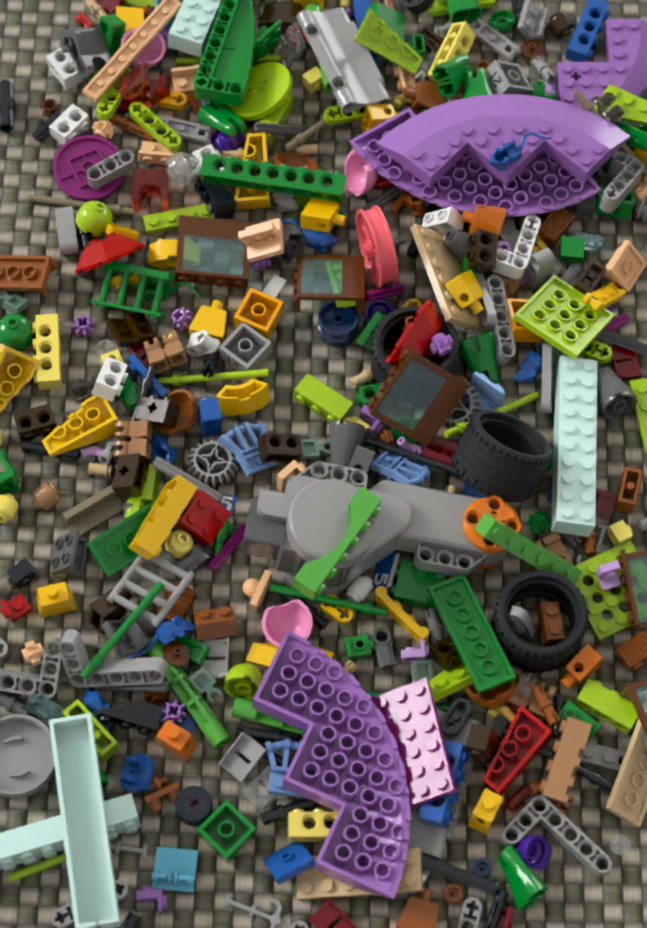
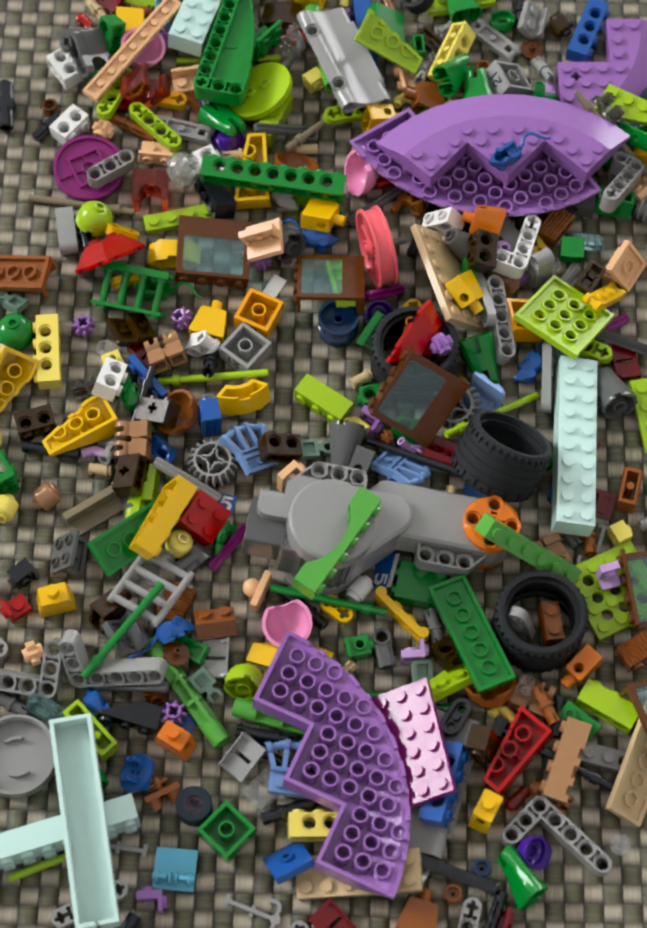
green gear [527,511,551,534] -> none

